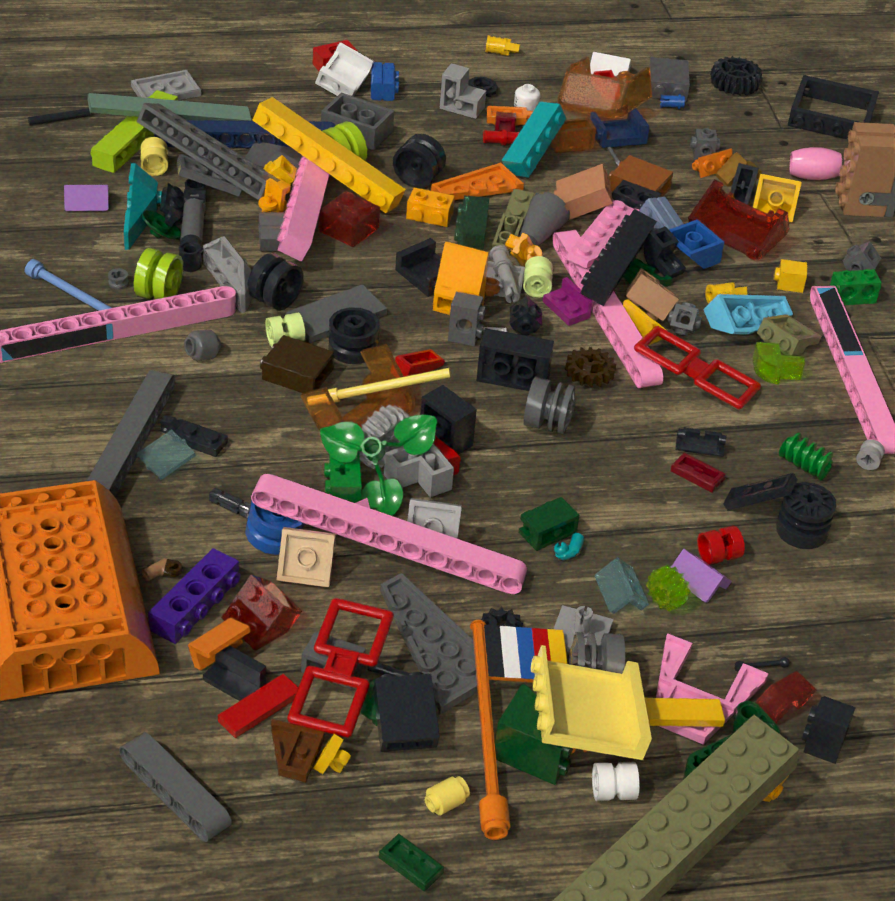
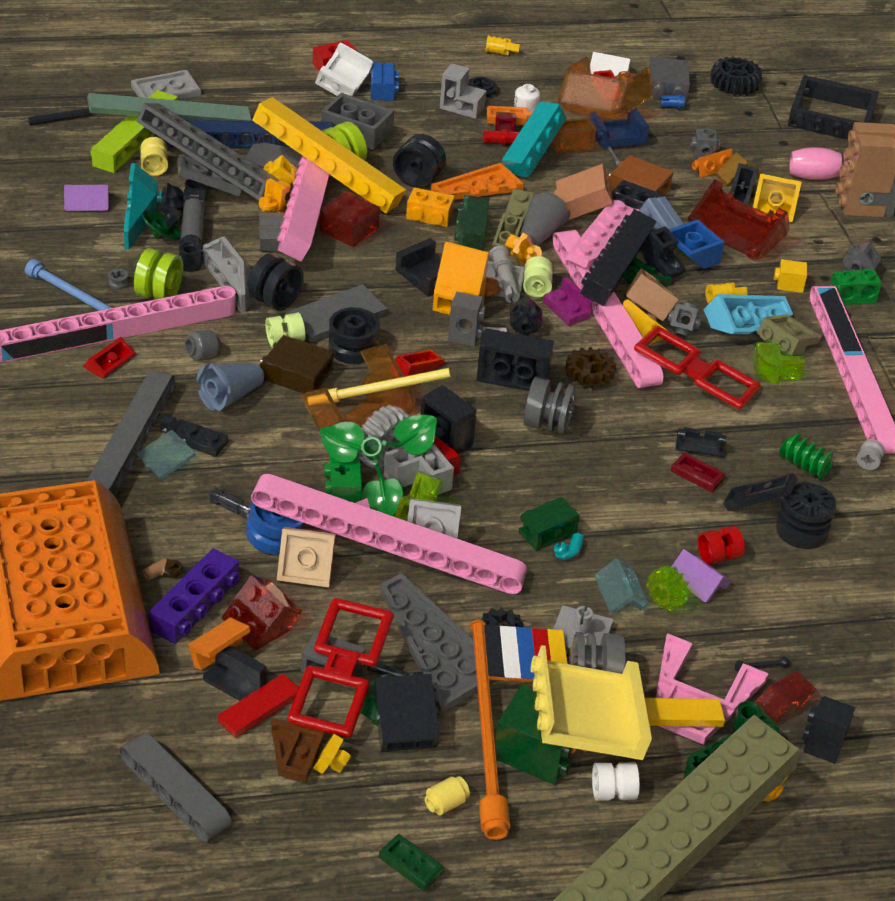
none -> red slope [83,337,136,379]
none -> sand blue cone [197,363,264,411]
none -> clear neon green brick [394,471,443,521]

